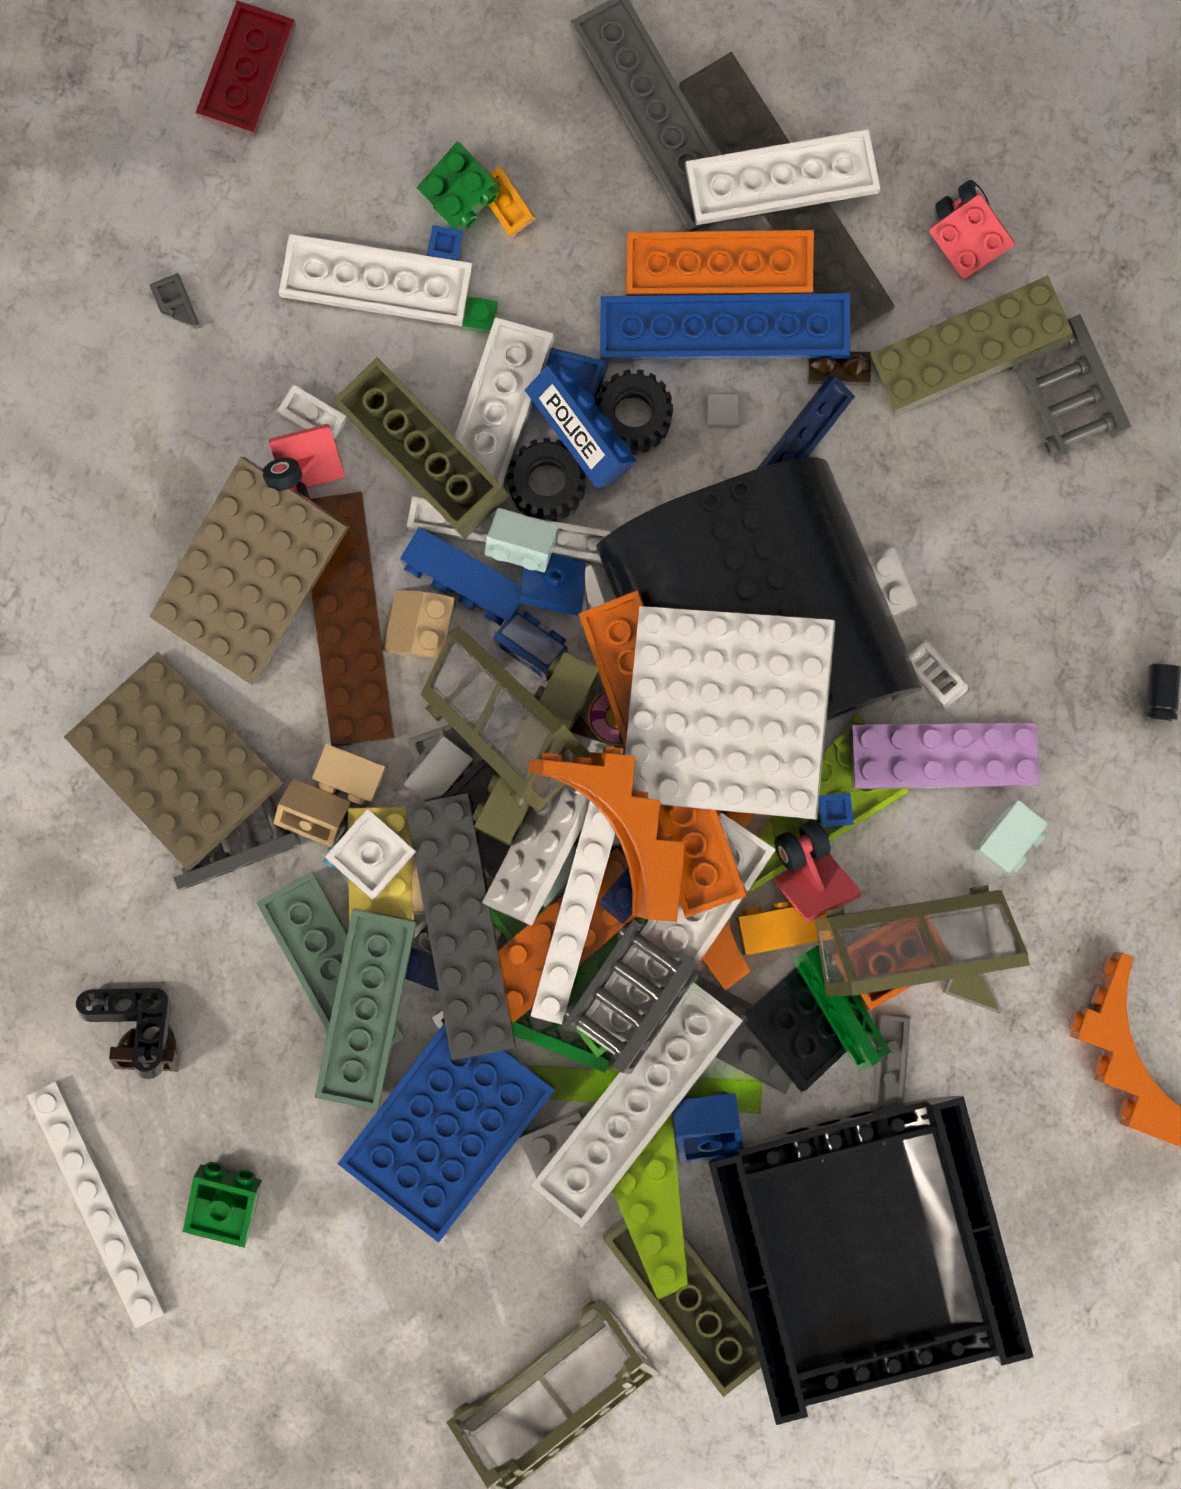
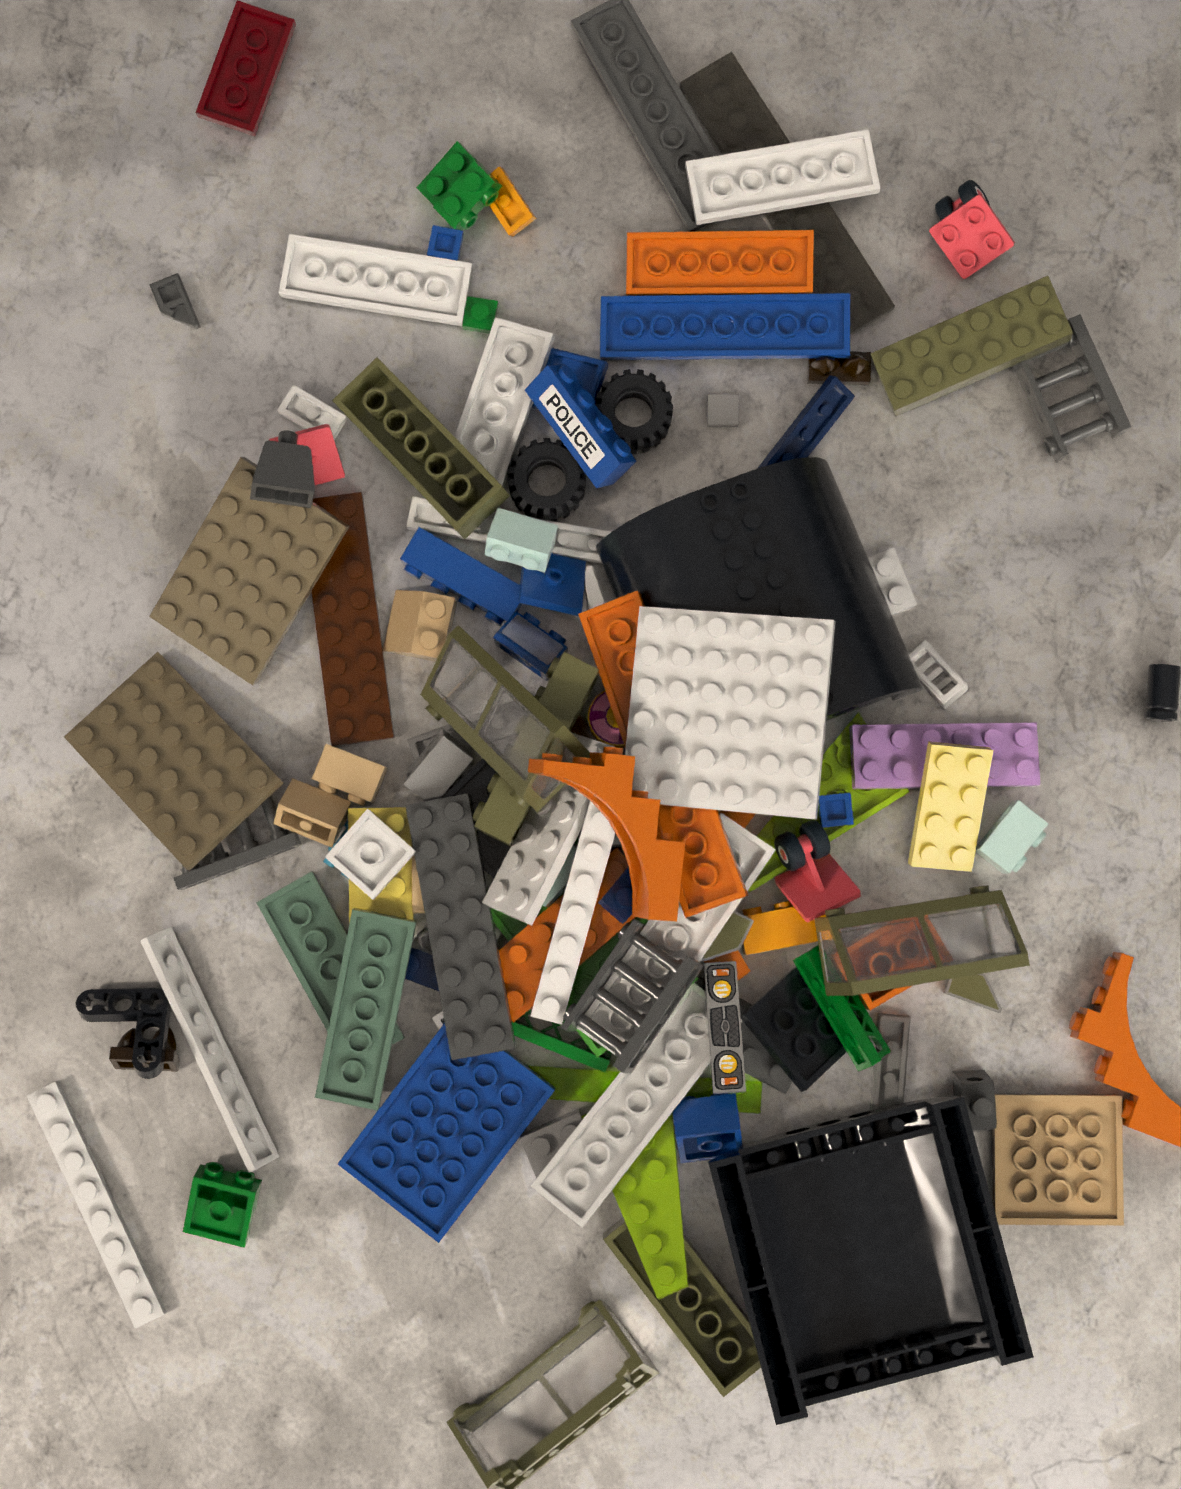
none -> white plate [140,927,279,1173]
none -> dark grey torso [250,430,315,508]
none -> olive tile [701,911,754,962]
none -> tile [704,961,746,1094]
none -> light yellow plate [908,741,993,872]
none -> dark grey torso [952,1070,997,1132]
none -> tan plate [992,1094,1124,1226]

